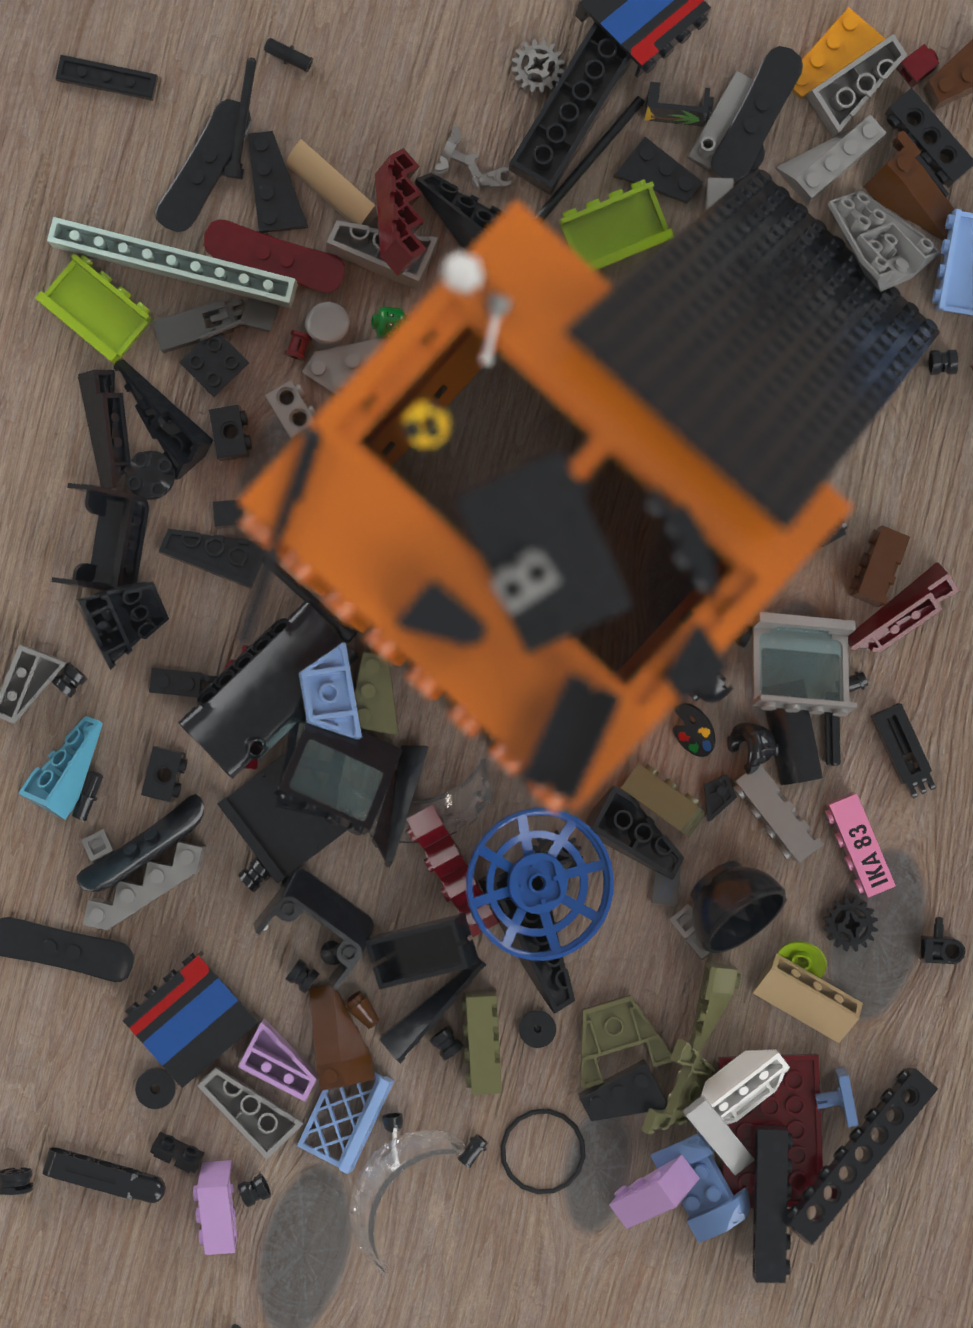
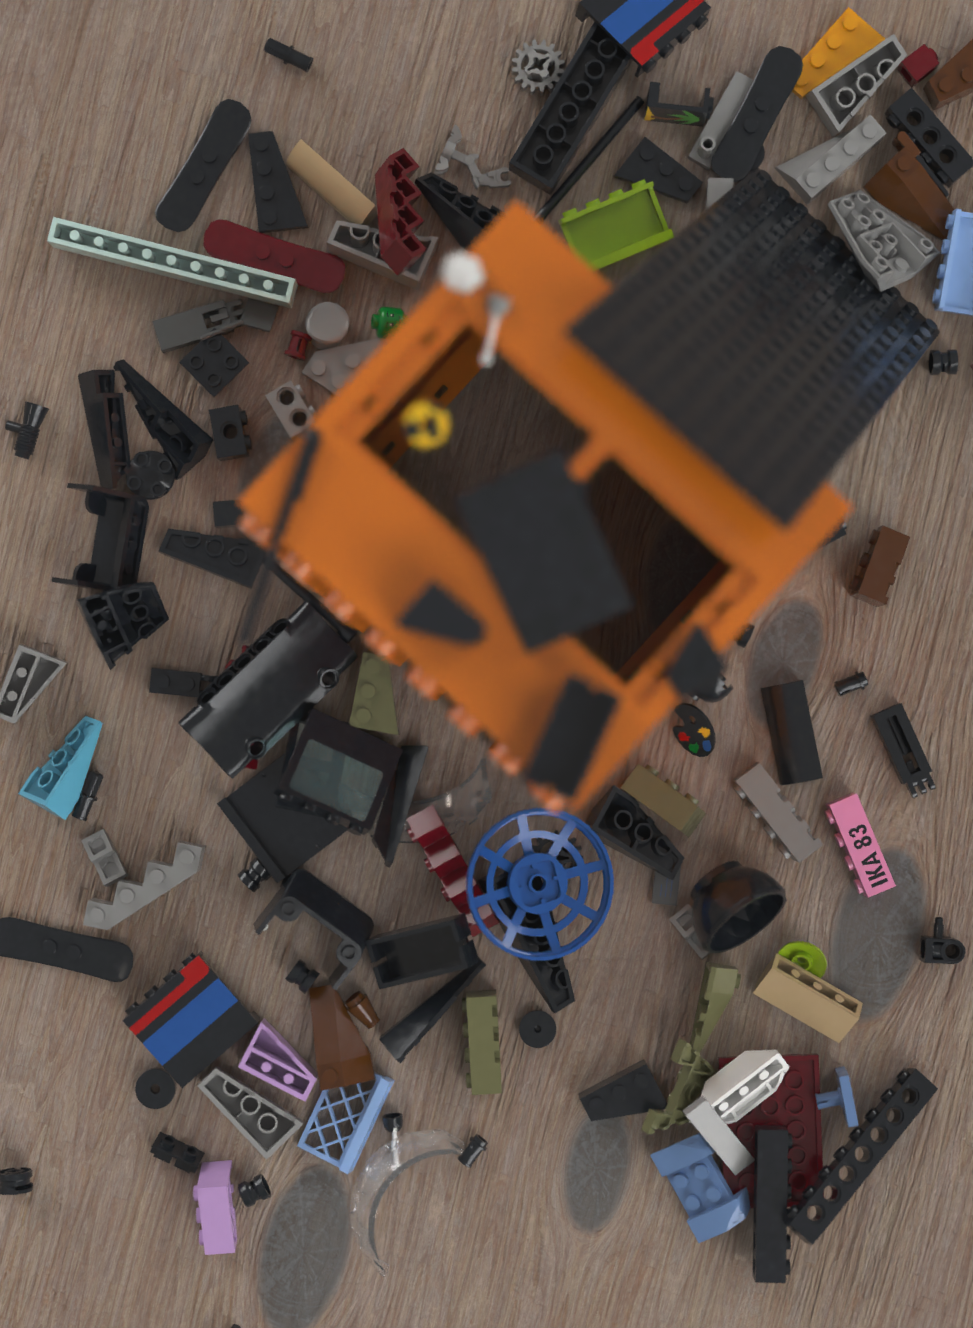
lime panel [35,253,153,365] -> none
black piece [42,1147,166,1203] -> none
black wheel [52,663,87,698] -> none
black tile [55,55,158,101] -> none
black piece [77,794,205,892] -> none
black brick [141,746,188,802] -> none
black piece [223,57,256,180] -> none
light blue wing [299,643,362,739] -> none
black plate [320,940,340,965] -> none
black wheel [429,1025,464,1061] -> none
light grey brick [492,548,560,615] -> none
black piece [500,1109,586,1194] -> none
olive wing [581,995,674,1089] -> none
lavender wedge [609,1154,700,1229] -> none
black slope [646,488,717,594] -> none
black piece [704,774,737,822] -> none
black helmet [727,722,779,775] -> none
panel [752,612,857,717] -> none
black gear [823,897,878,952] -> none
black axle [824,692,841,766] -> none
dark red wedge [848,563,959,652] -> none
none -> black piece [5,401,49,460]

